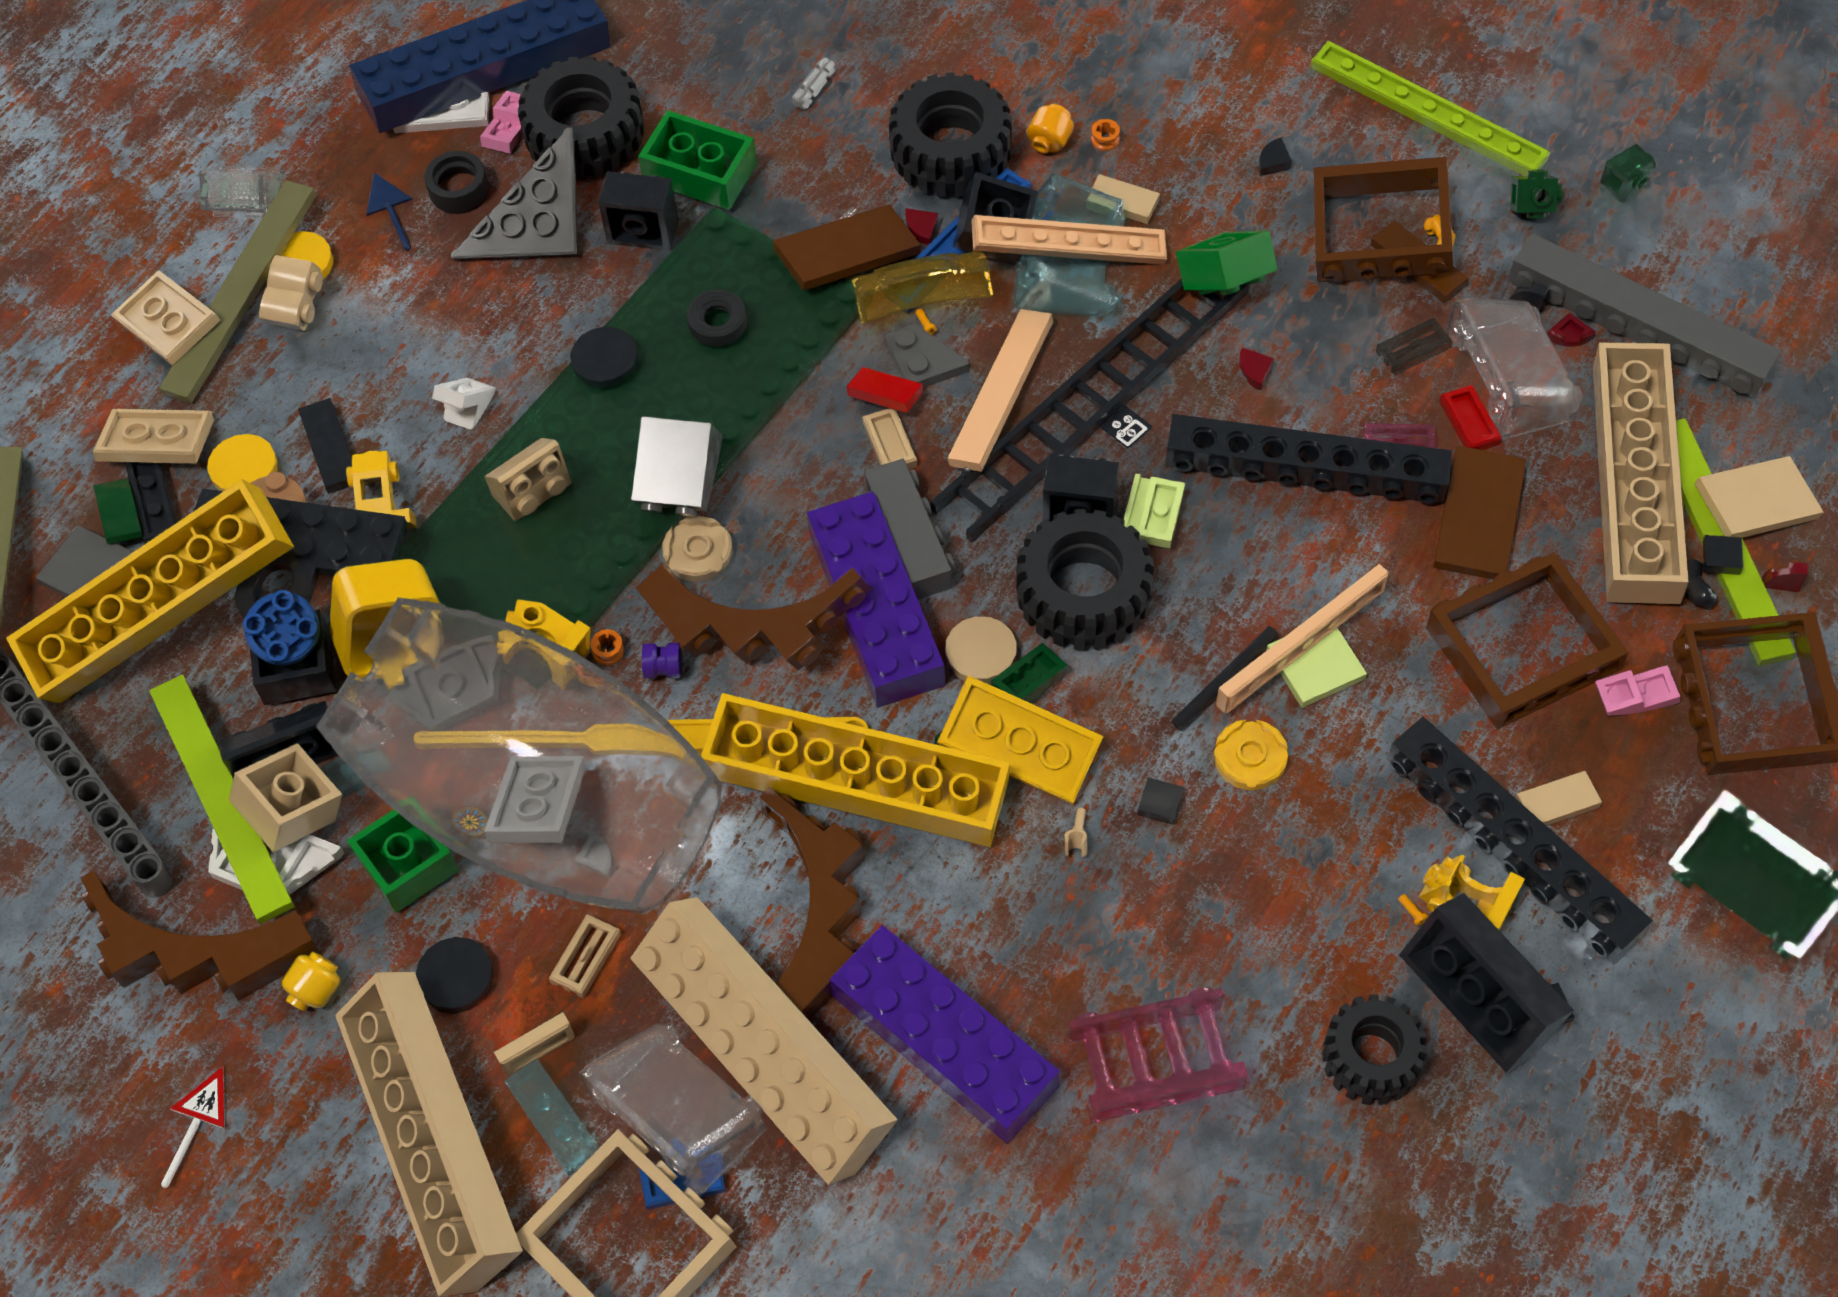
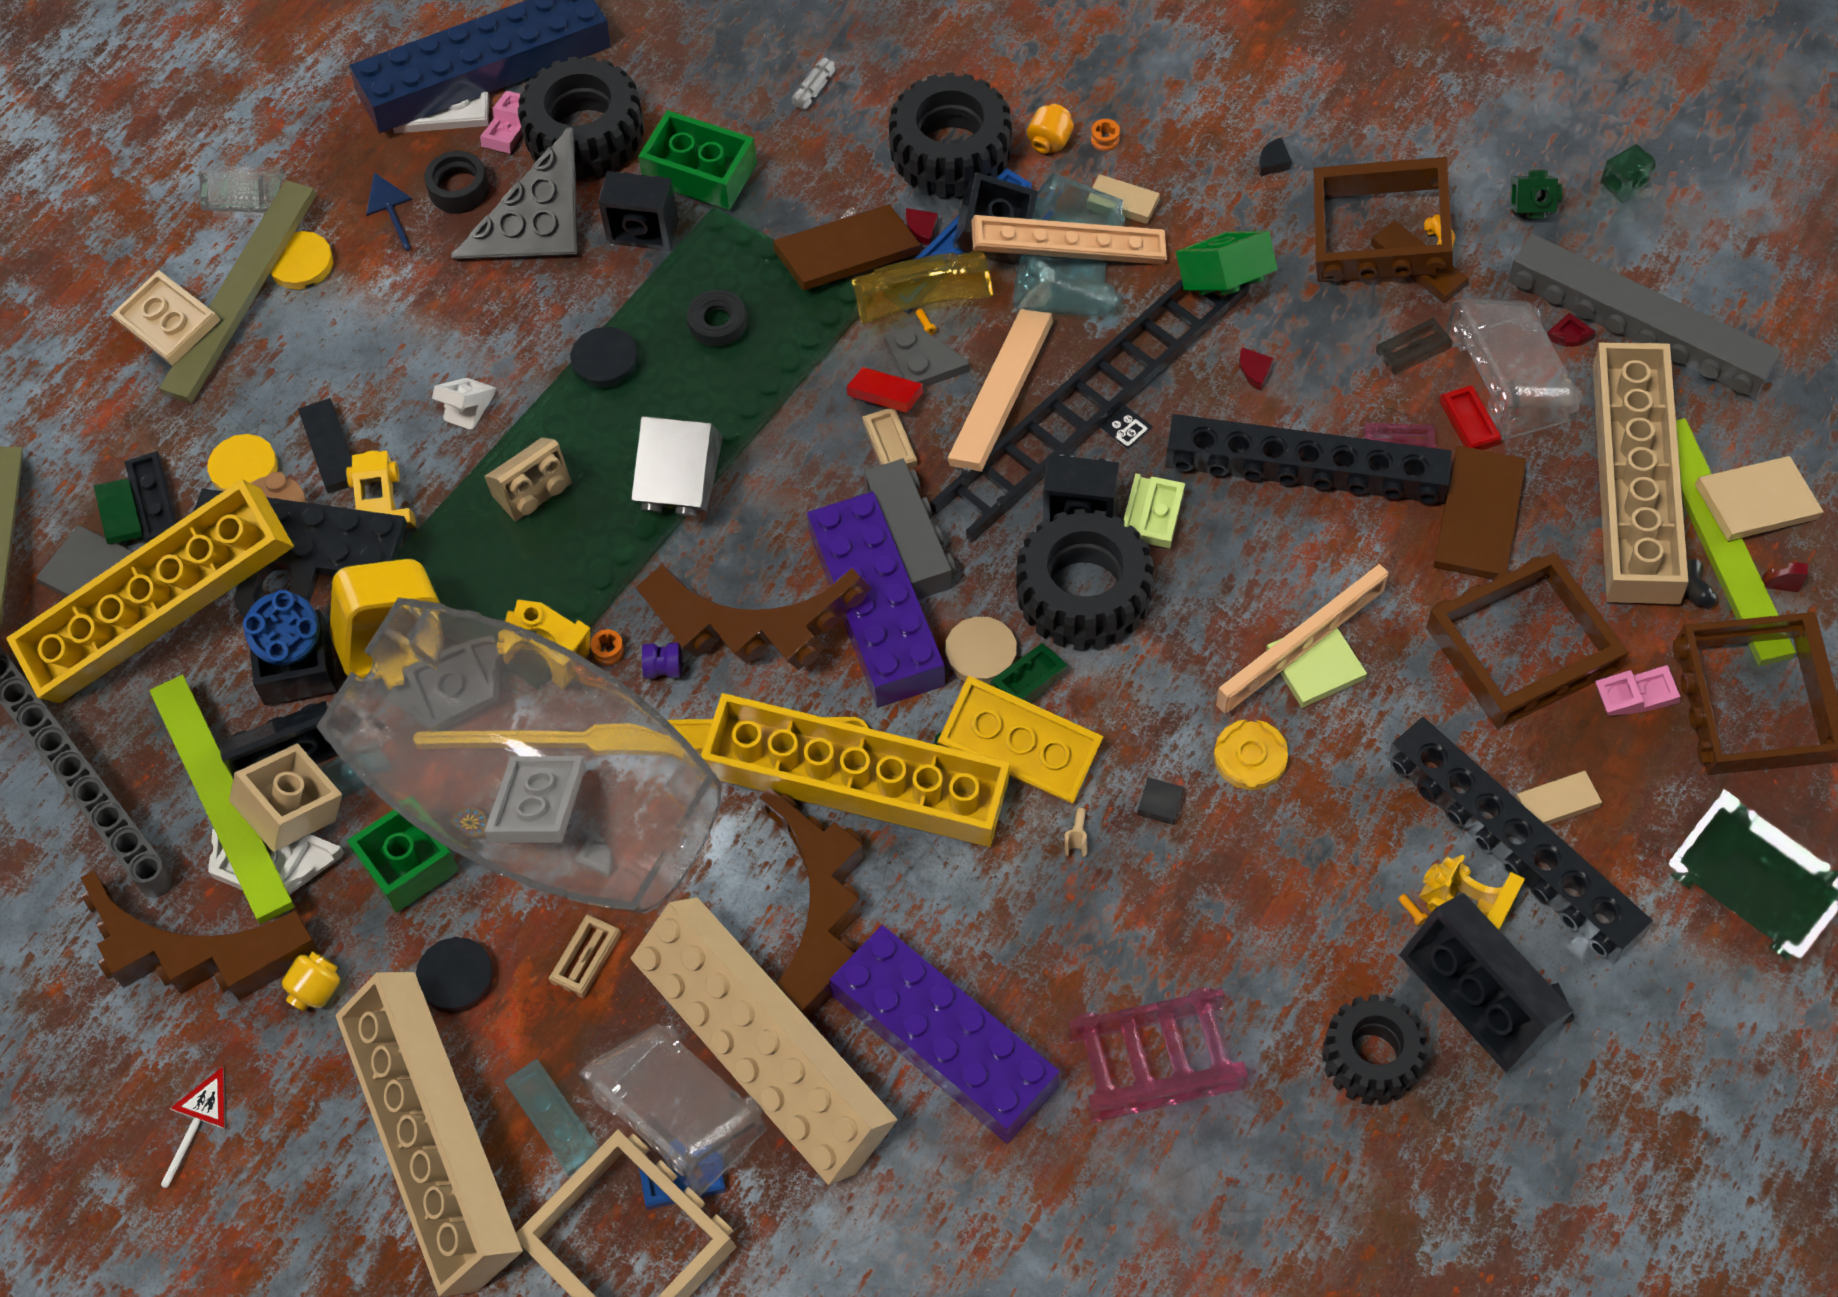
tan tile [93,409,214,464] -> none
tan brick [259,255,323,331] -> none
tan tile [494,1012,575,1077] -> none
tan tile [662,516,733,582] -> none
black bar [1171,626,1278,731] -> none
lime tile [1310,41,1550,176] -> none
black tile [1507,284,1549,316] -> none
black tile [1703,535,1743,575] -> none

